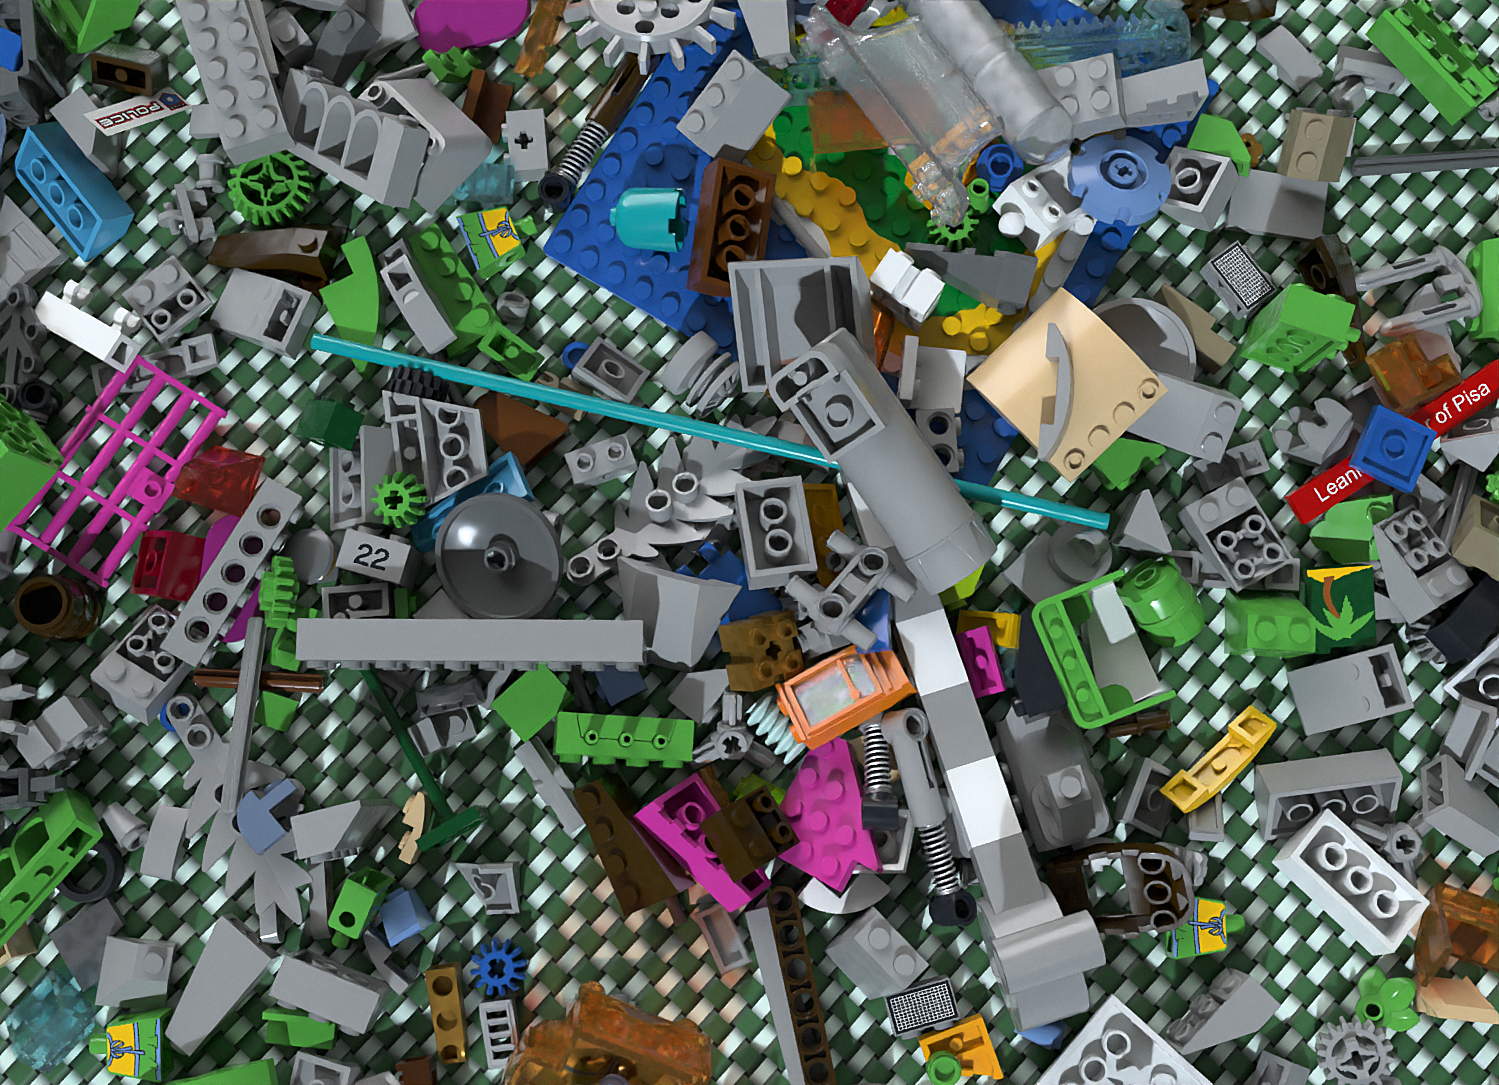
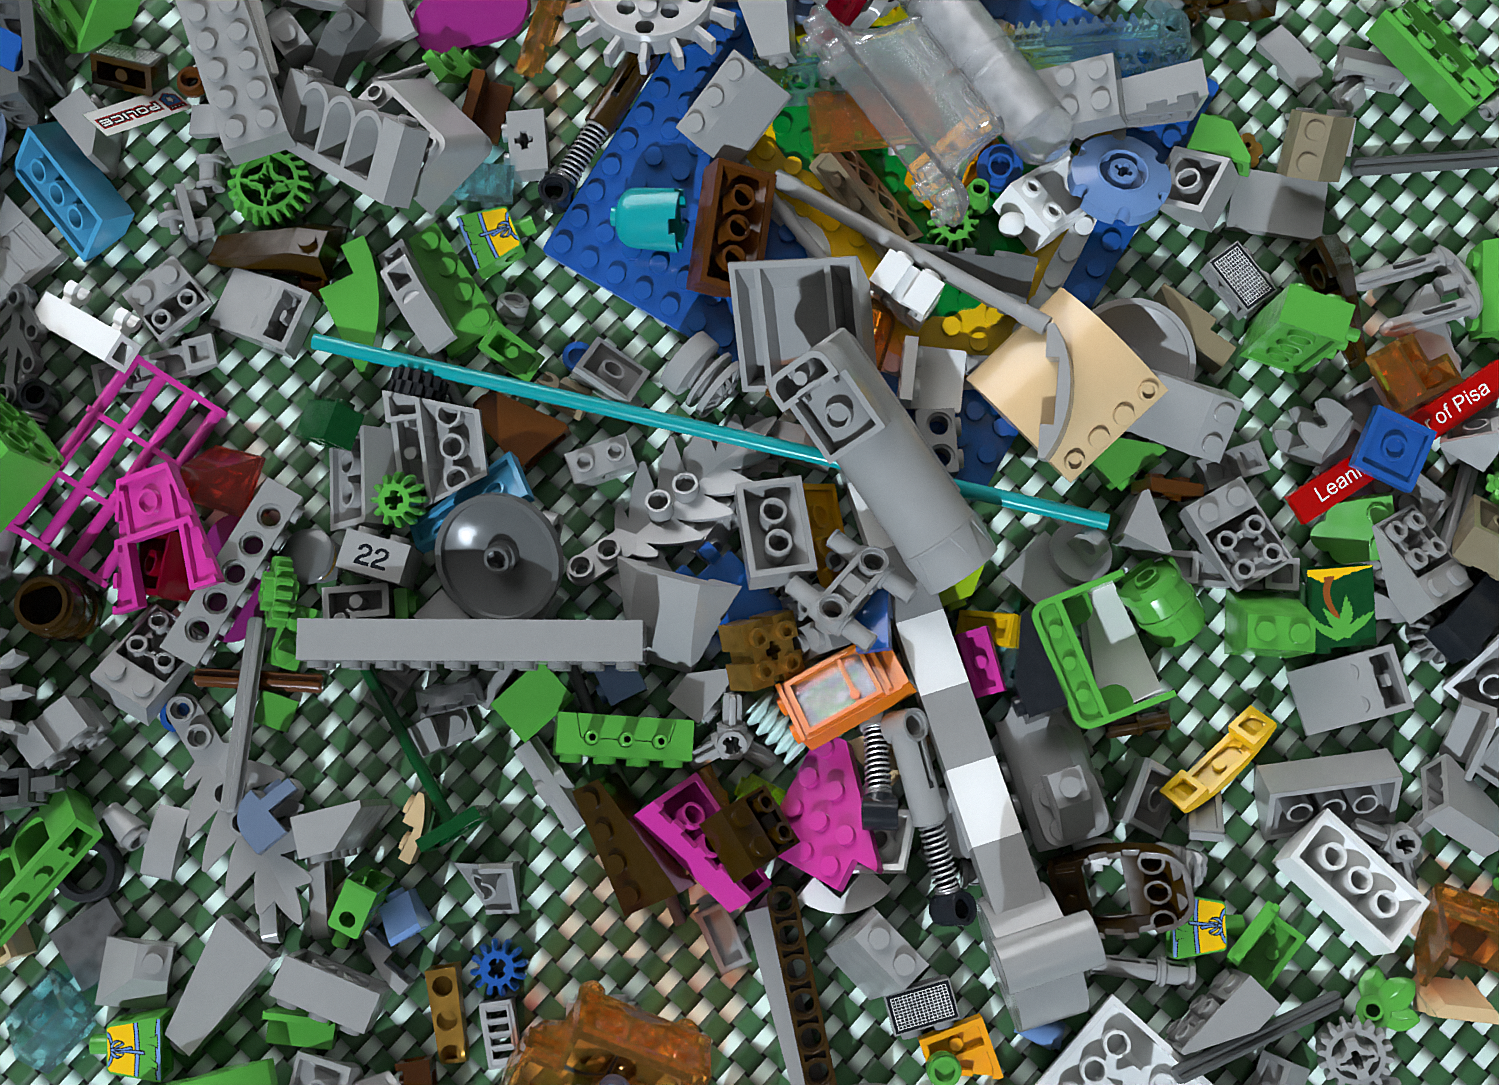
none -> dark pink wing [112,462,225,615]
none -> reddish brown plate [177,66,205,98]
none -> light grey piece [774,169,1053,335]
none -> dark tan fence [809,140,924,260]
none -> light grey pin [1089,954,1196,990]
none -> reddish brown plate [1131,473,1204,502]
none -> dark grey axle [1171,990,1345,1084]
none -> bright green plate [1226,900,1306,991]

